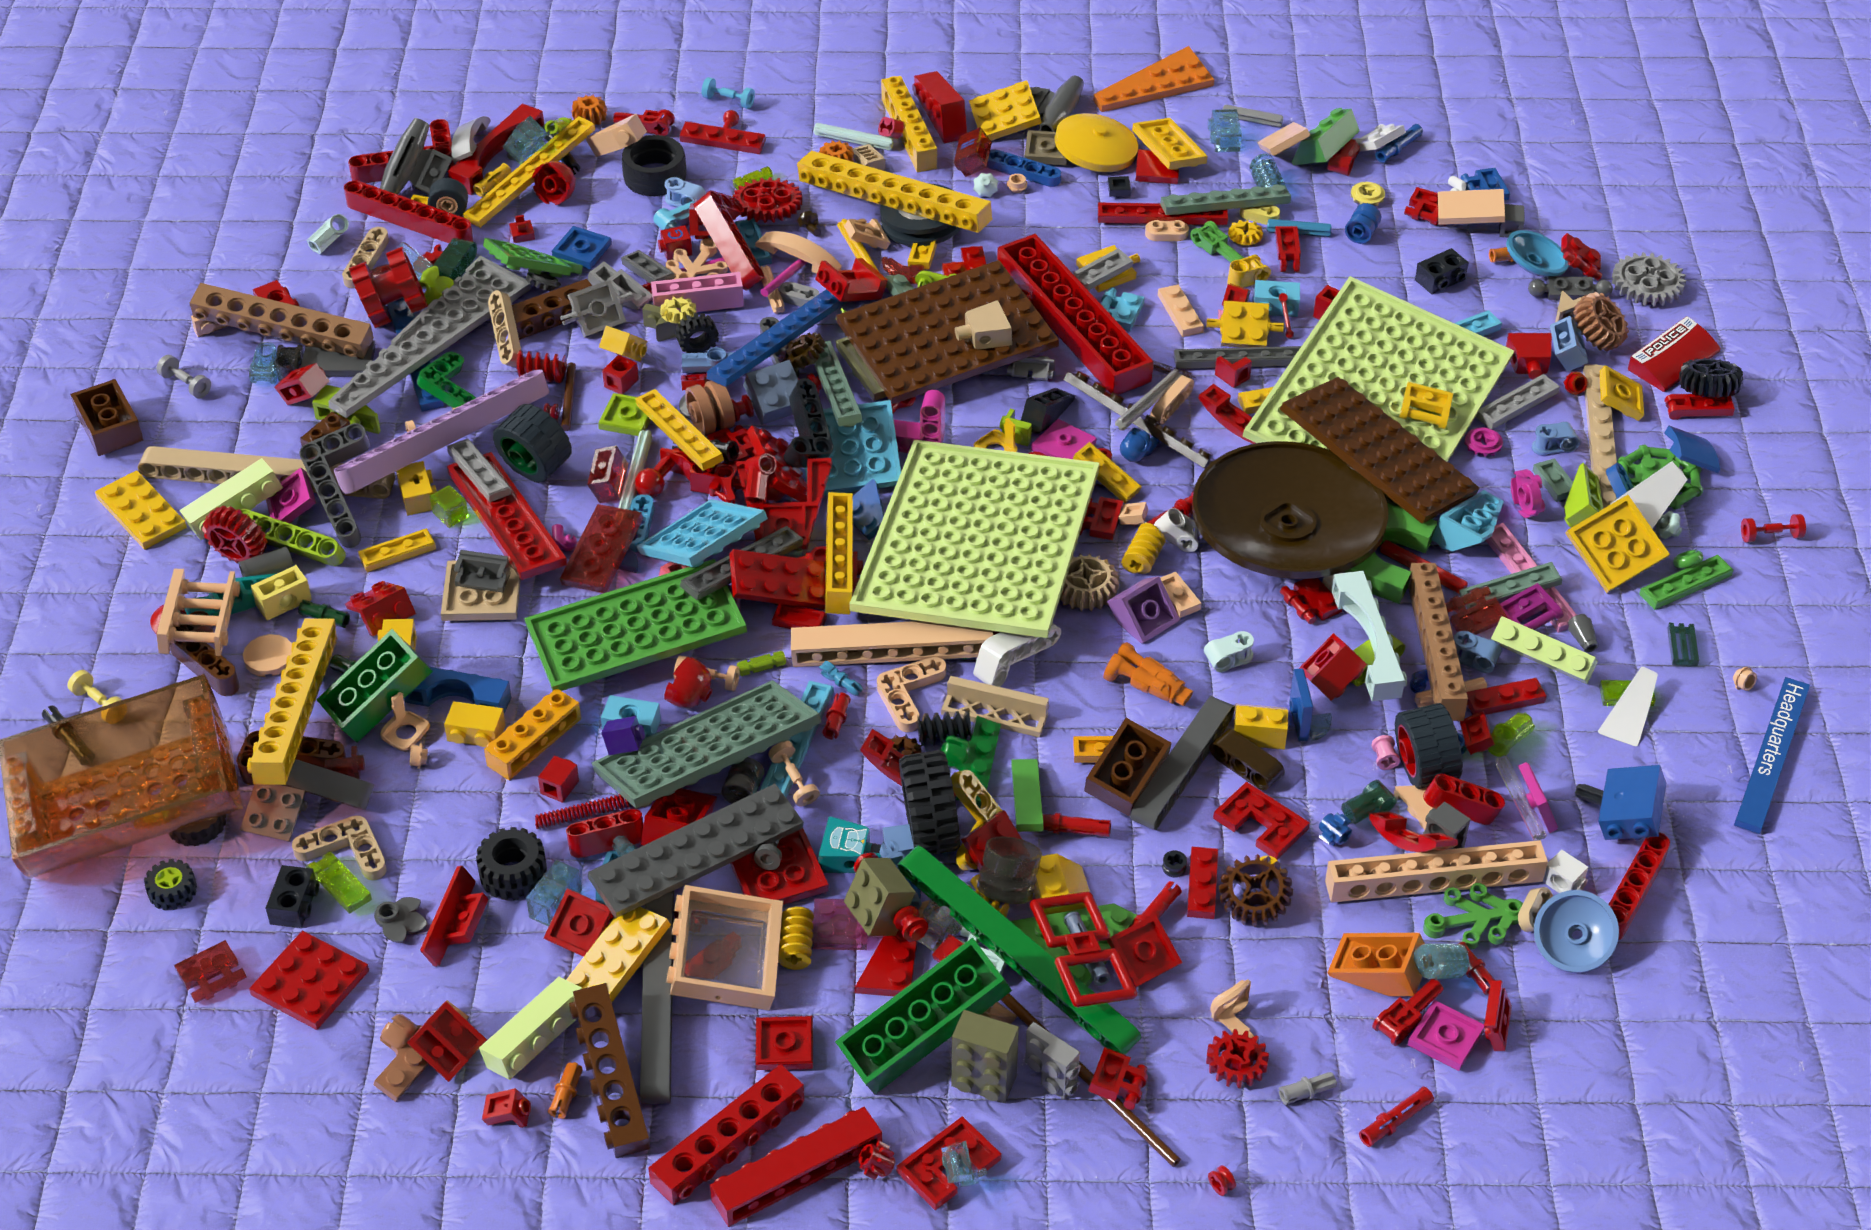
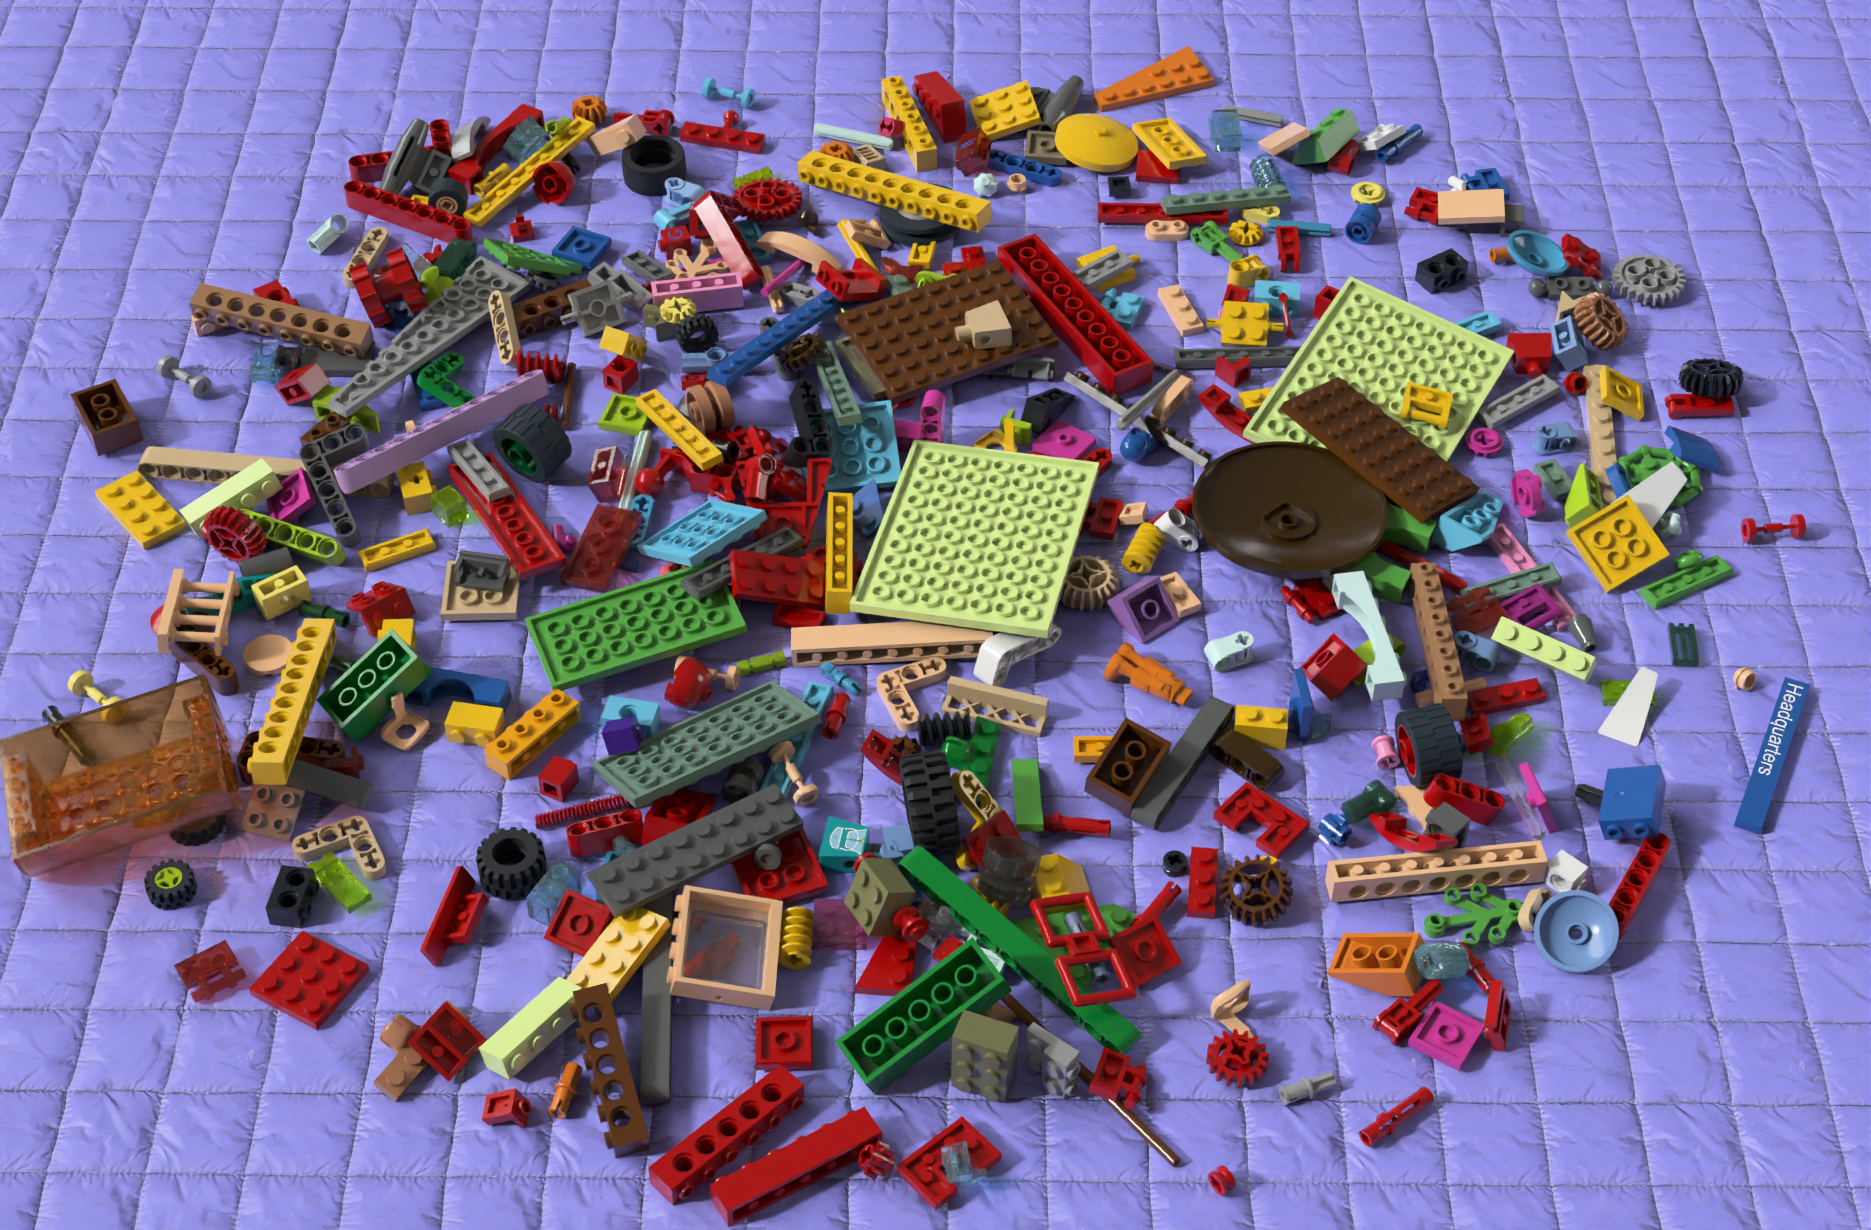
dark grey plate [374,897,428,943] -> none
light nougat plate [409,743,428,769] -> none
sand blue brick [731,360,822,425] -> none
yellow tile [1073,442,1142,504] -> none
red slope [1628,316,1721,392] -> none

